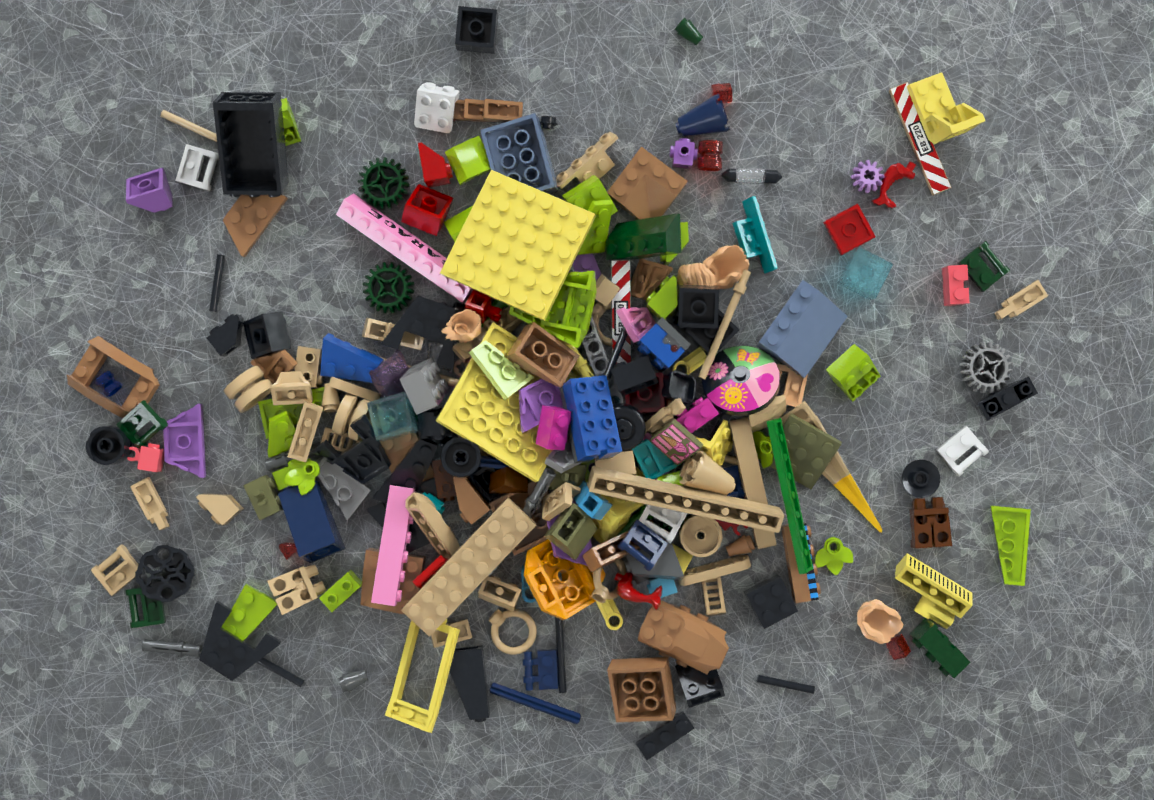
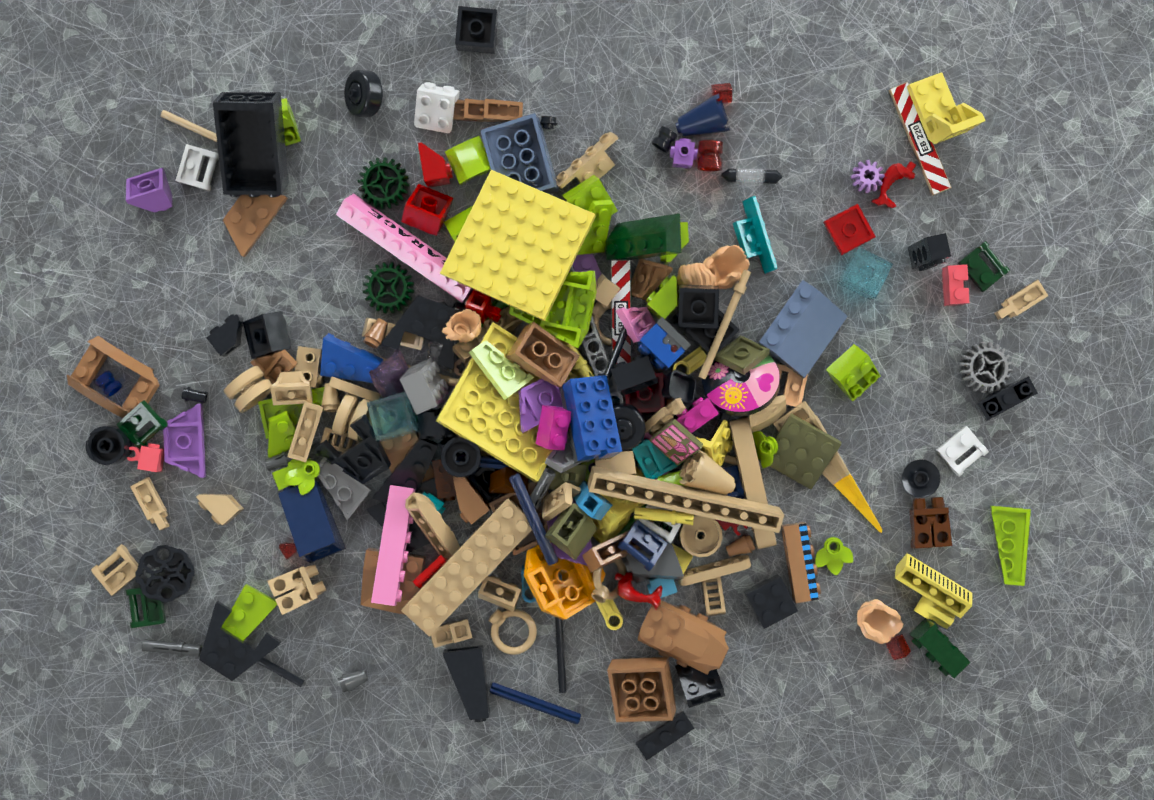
black bar [209,254,225,312] -> none
olive brick [243,475,283,520] -> none
lime brick [319,570,362,612] -> none
light yellow animal [385,619,460,733] -> none
dark blue plate [522,649,558,691] -> none
medium nougat slope [607,147,688,220] -> none
dark green cone [674,17,703,45] -> none
black bar [757,675,815,694] -> none
green tile [766,418,813,574] -> none
none -> black pin [181,387,208,404]
none -> black wheel [344,70,383,117]
none -> medium nougat cone [363,318,388,349]
none -> dark blue axle [509,474,558,565]
none -> light yellow pin [634,506,694,525]
none -> black wheel [652,126,677,153]
none -> olive tile [715,335,770,375]
none -> black brick [907,233,951,271]

